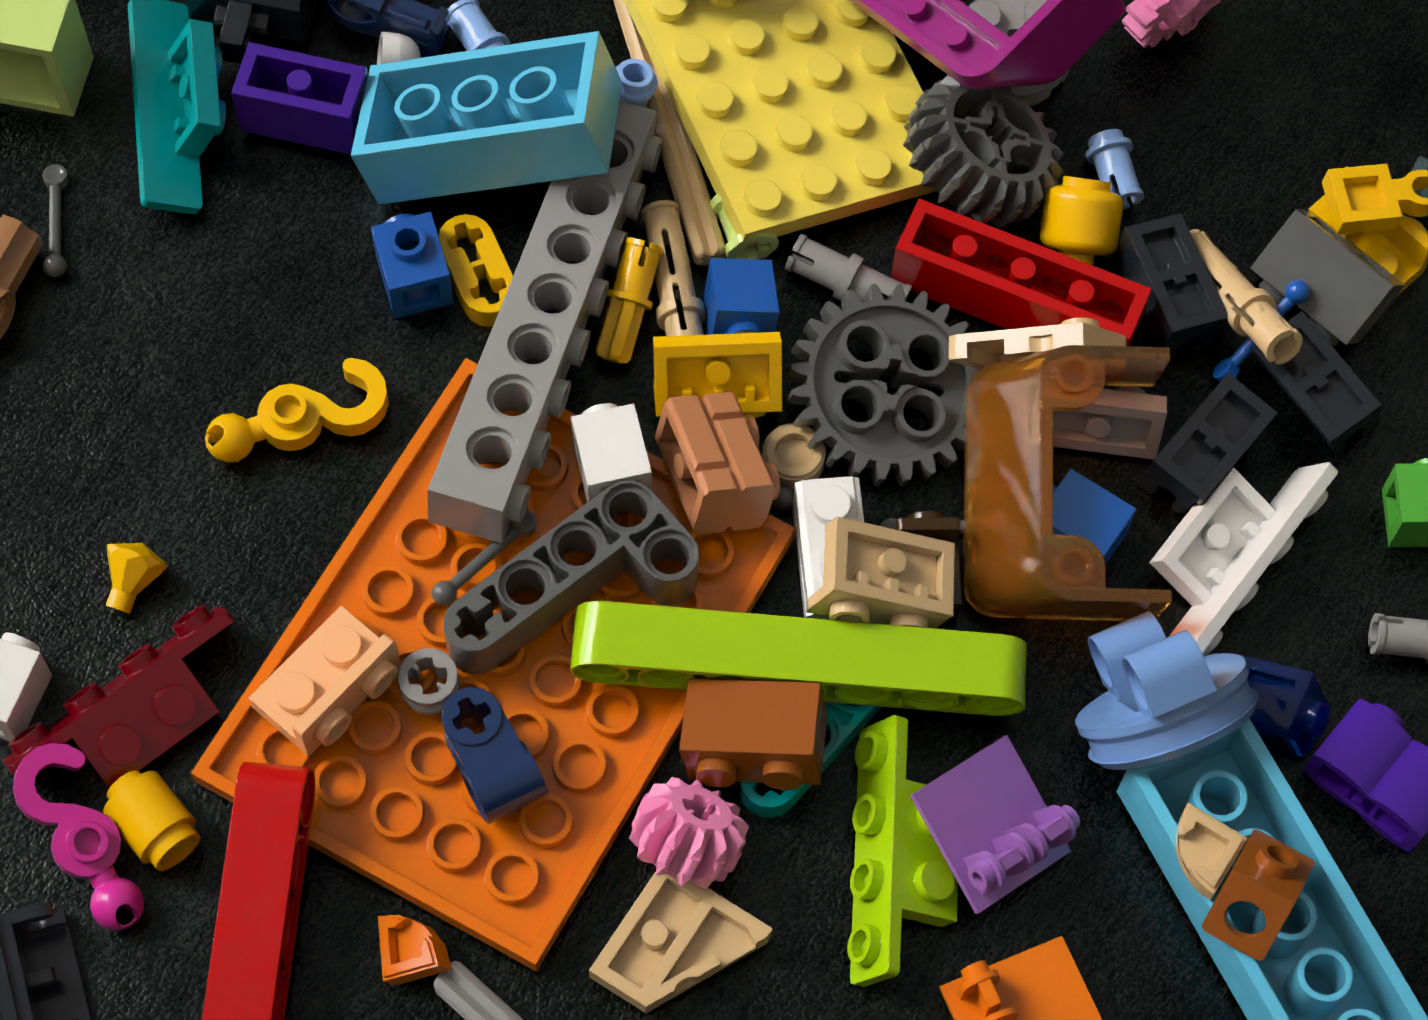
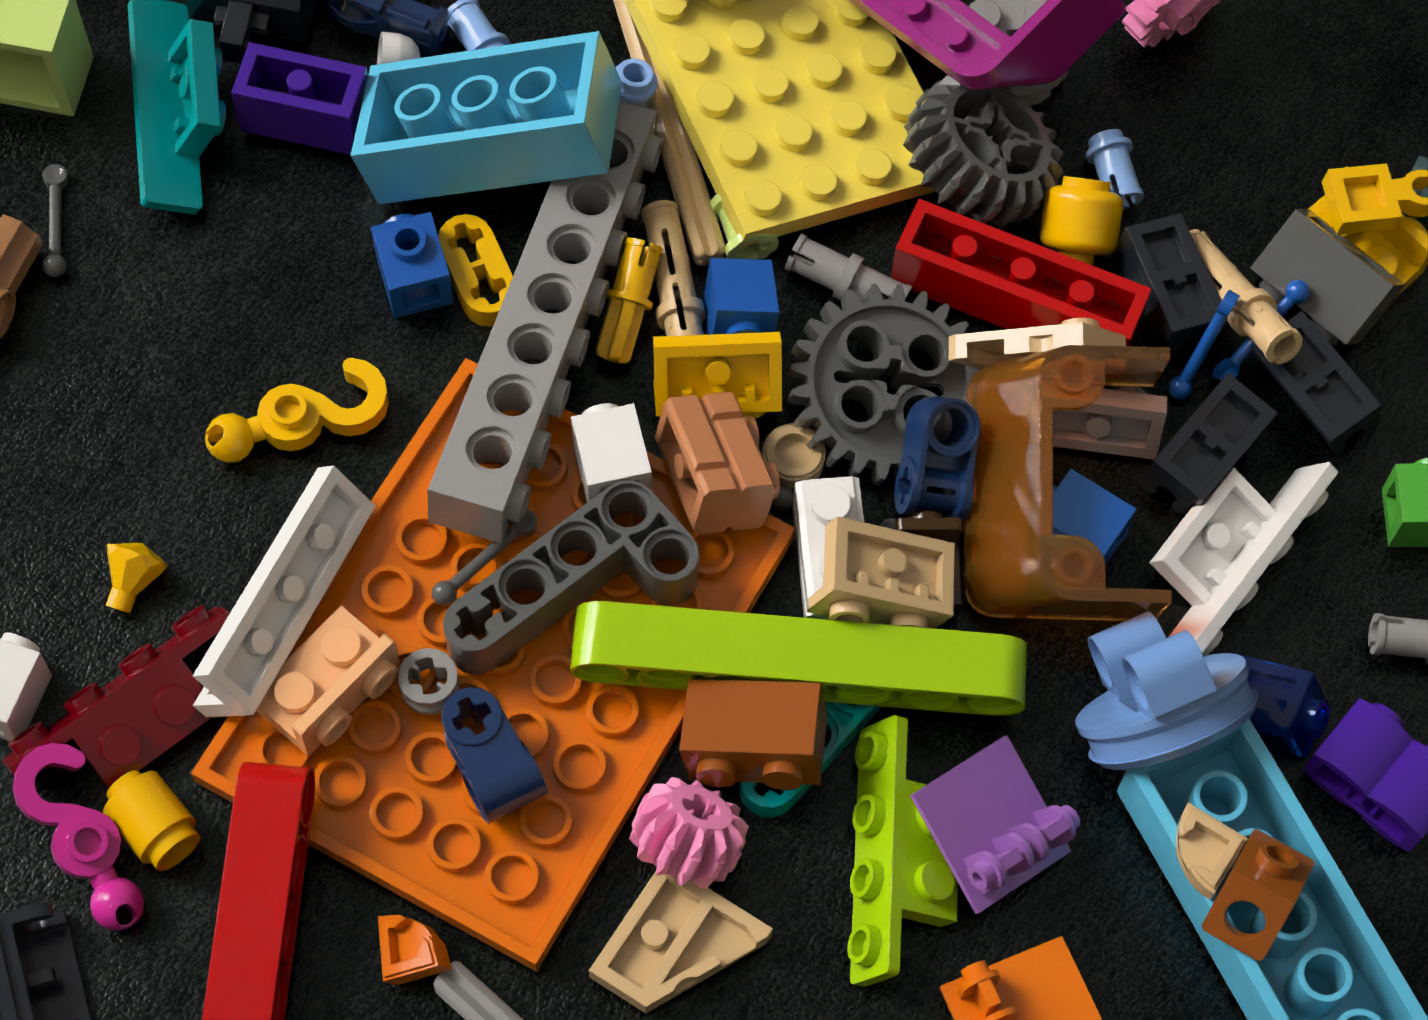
none -> white fence [193,466,376,717]
none -> dark blue piece [894,396,981,522]
none -> blue hinge [1168,289,1240,400]

